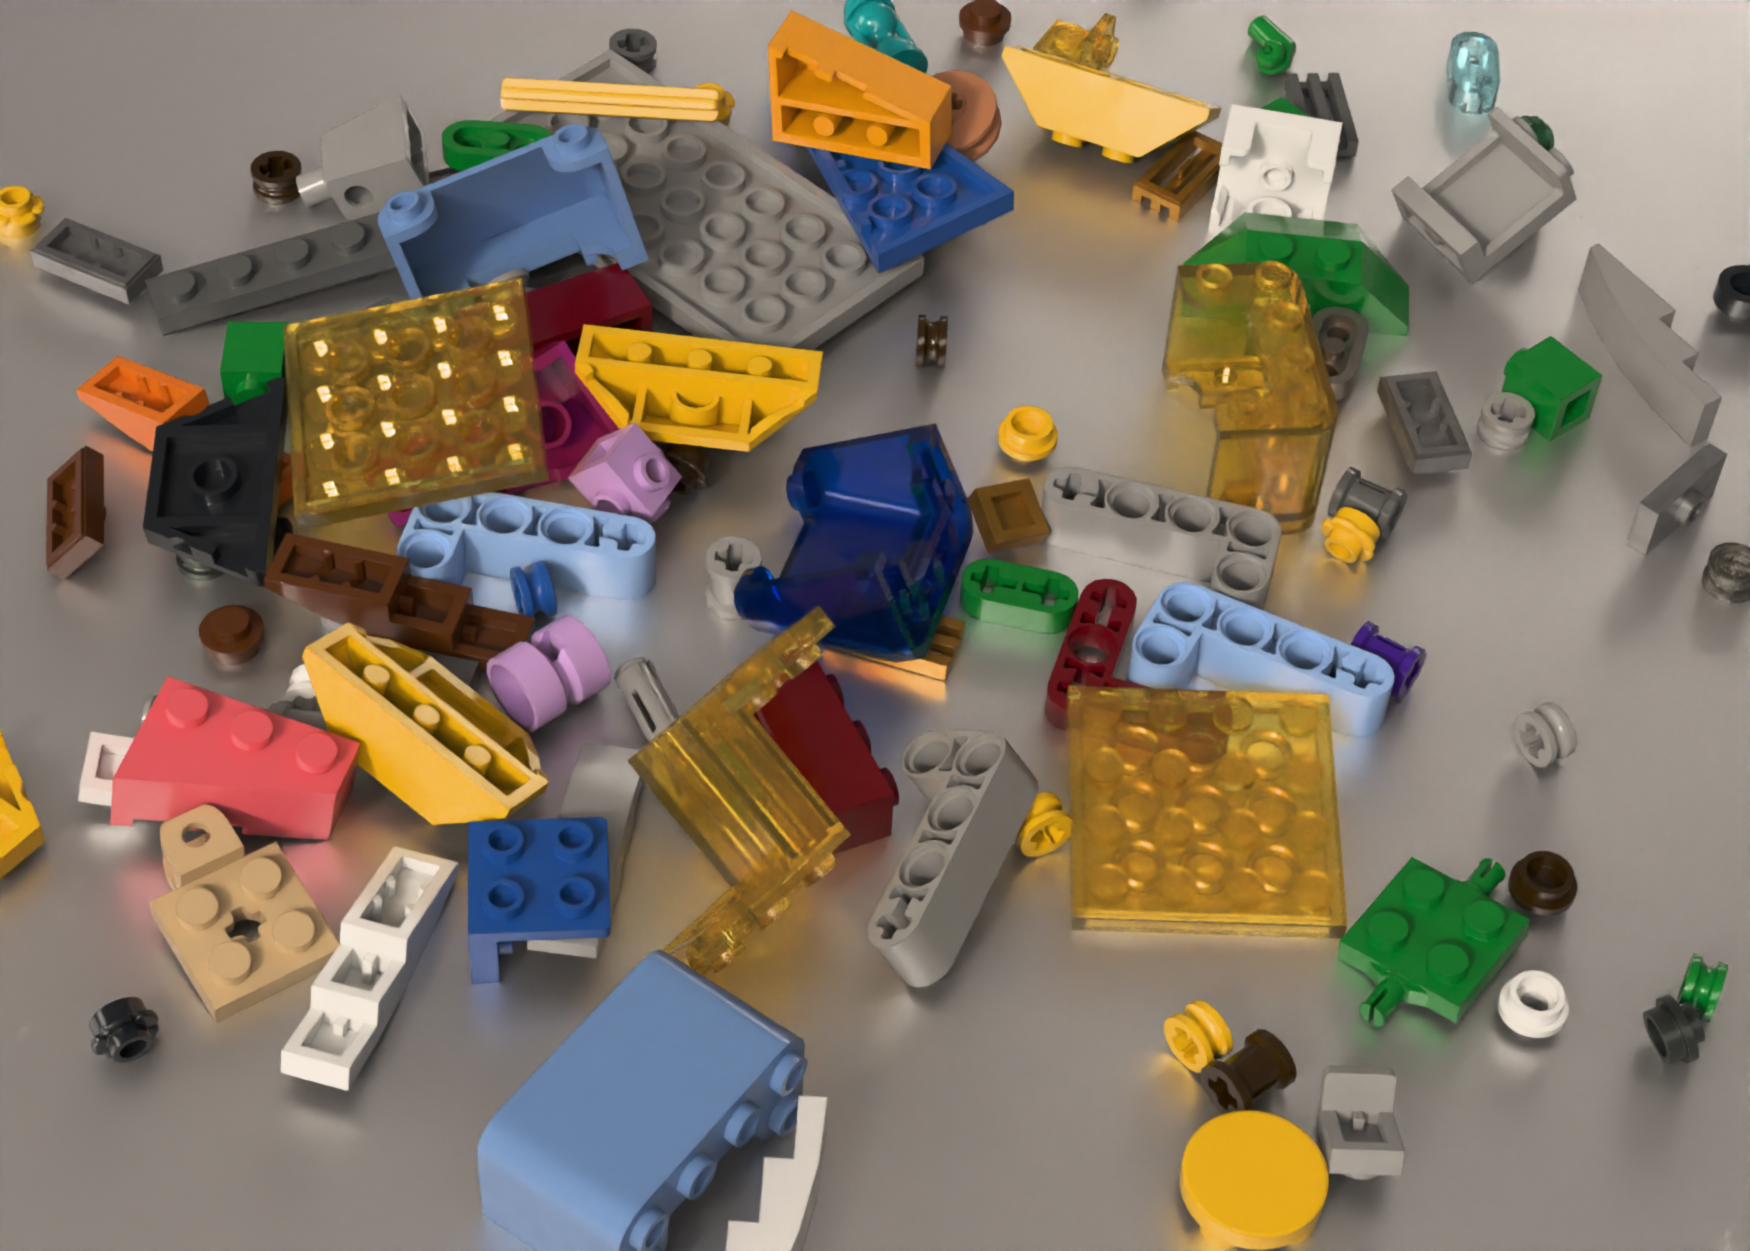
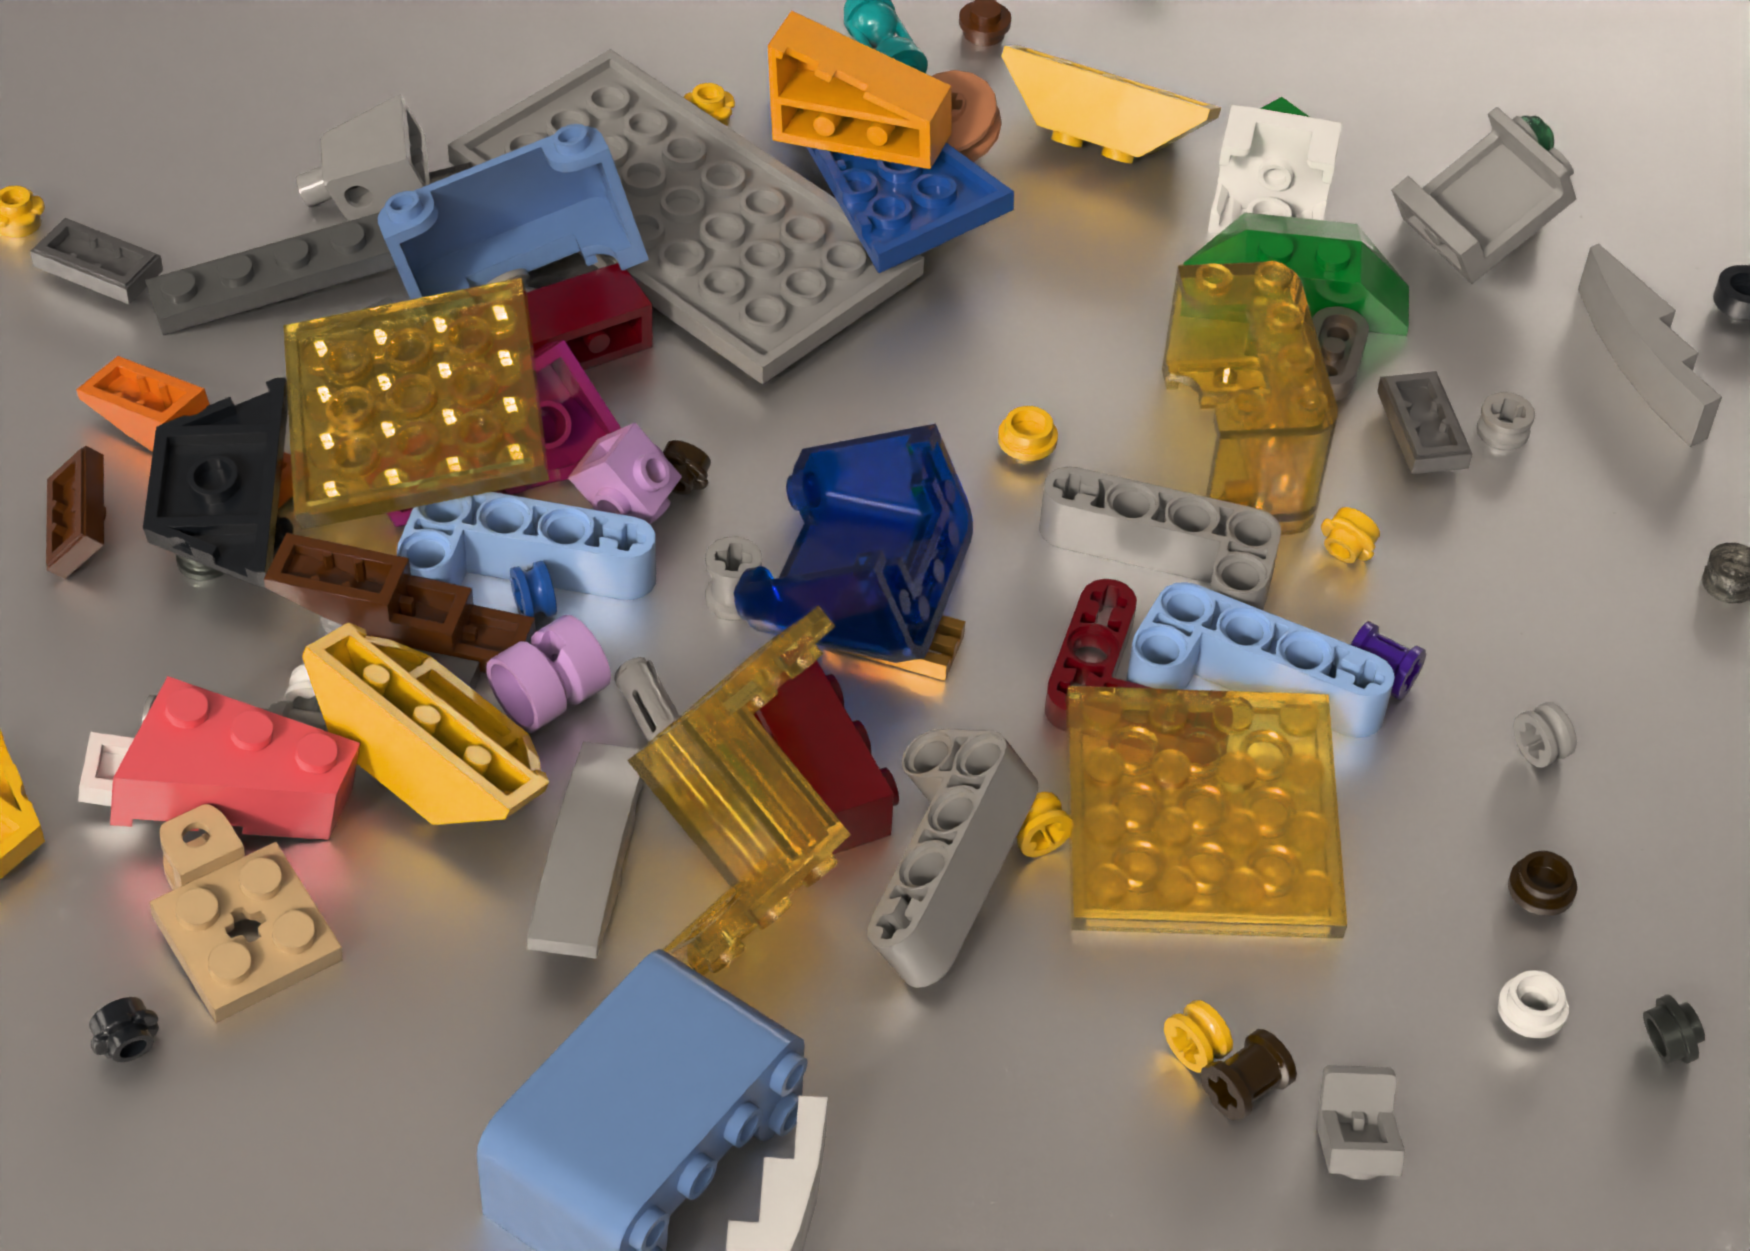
reddish brown plate [199,605,265,665] -> none
green brick [220,321,292,407] -> none
dark brown bush [250,151,302,205] -> none
white slope [281,846,458,1091] -> none
green plate [442,120,553,172] -> none
blue bracket [468,817,611,984] -> none
yellow axle [501,77,719,123] -> none
yellow wedge [575,324,823,452] -> none
dark grey bush [609,29,657,74] -> none
dark brown bush [915,315,948,368] -> none
green beam [960,559,1078,634] -> none
pearl gold plate [967,478,1050,554] -> none
clear yellow bracket [1033,13,1119,70] -> none
pearl gold tile [1131,131,1222,221] -> none
yellow tile [1180,1110,1329,1250] -> none
green arm [1248,15,1296,76] -> none
dark grey tile [1284,73,1359,157] -> none
dark grey bush [1328,466,1408,541] -> none
green plate [1337,857,1530,1027] -> none
clear light blue beam [1446,32,1501,115] -> none
green brick [1501,336,1603,442] -> none
flat silver plate [1627,443,1727,556] -> none
green bush [1677,953,1728,1023] -> none

